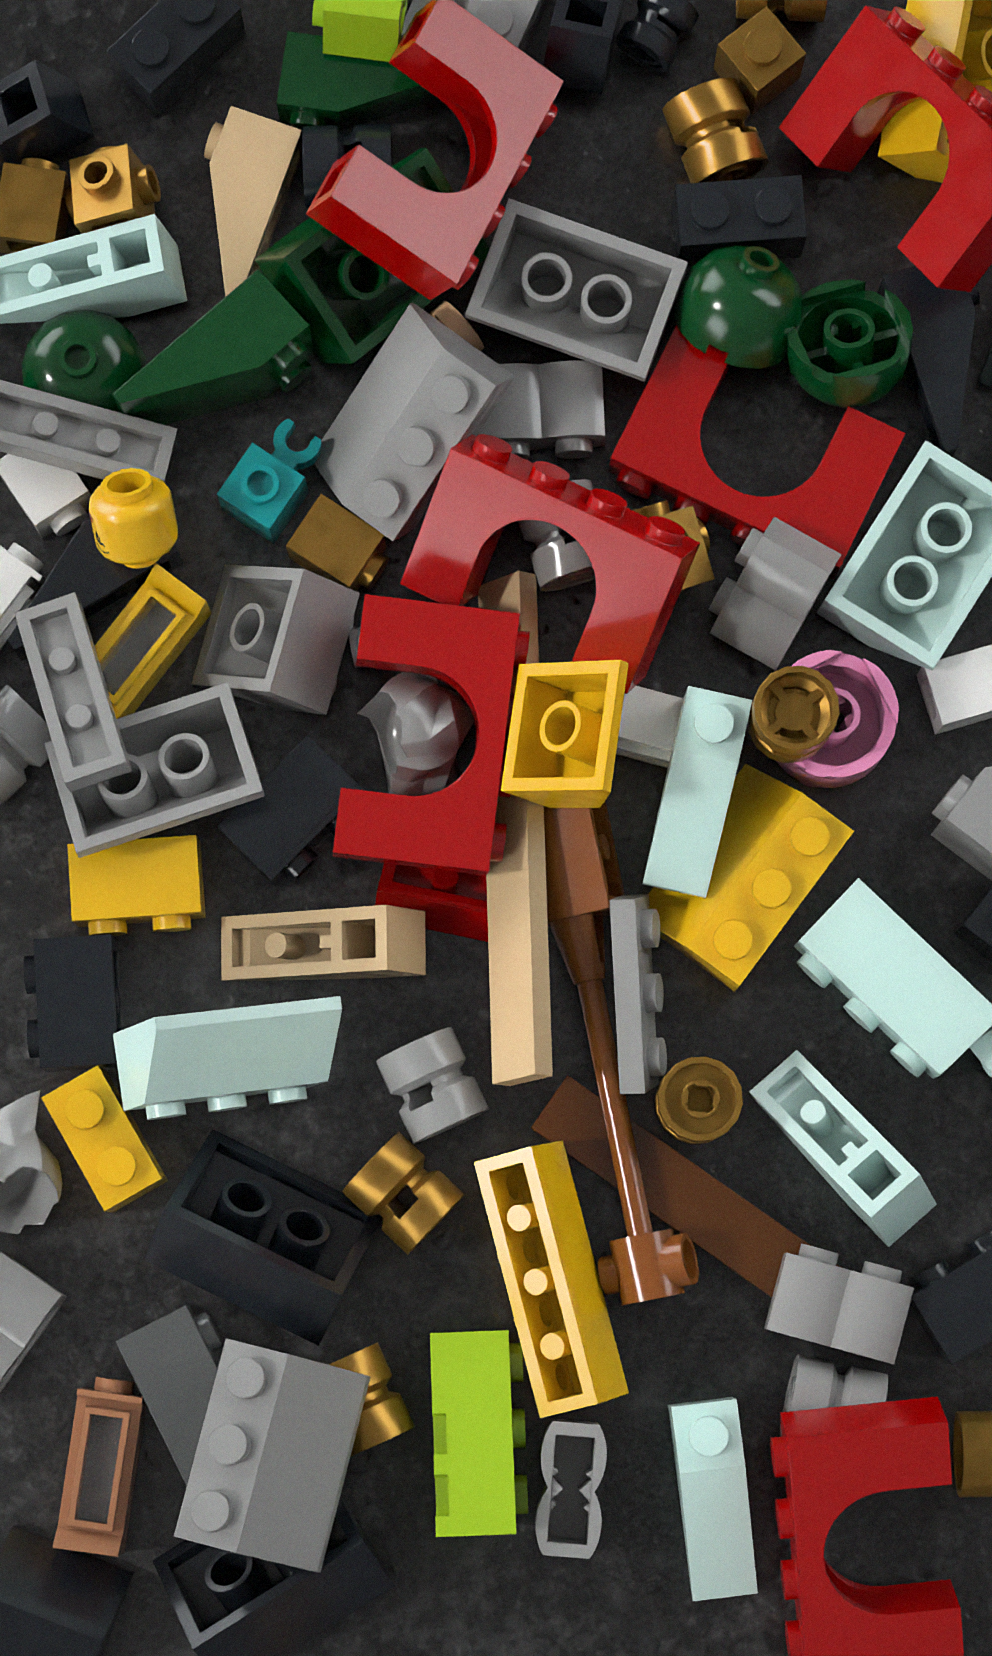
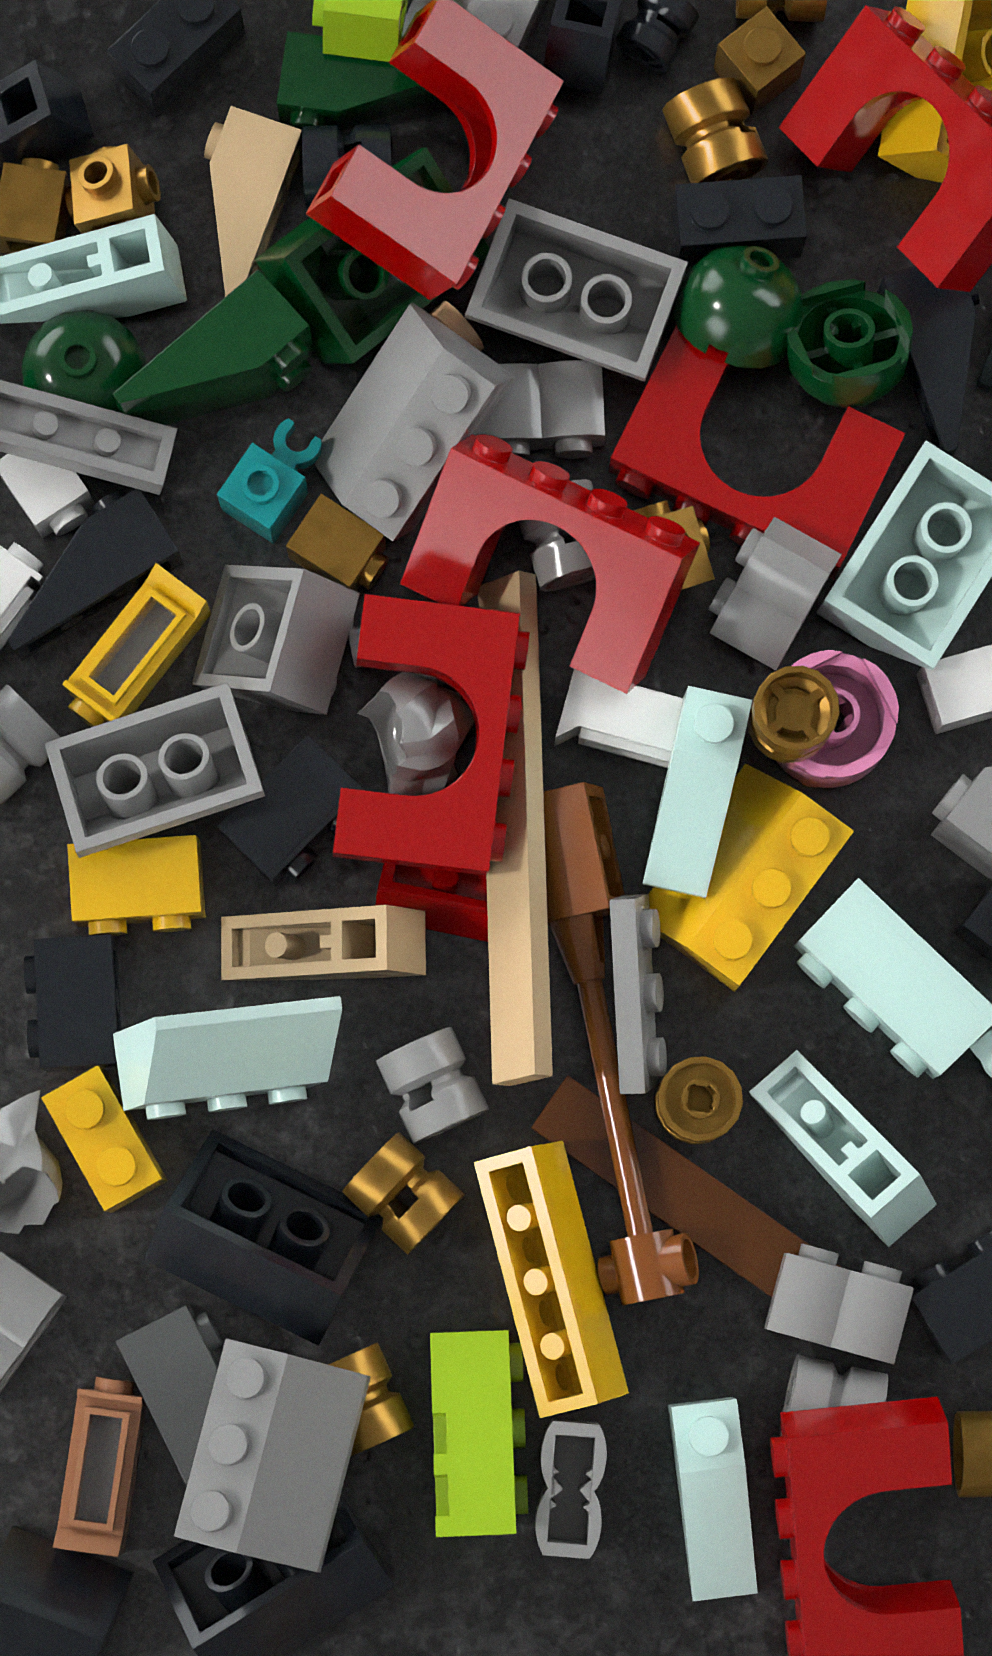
light grey plate [14,592,132,792] -> none
yellow head [89,468,178,569] -> none
yellow slope [501,660,629,808] -> none

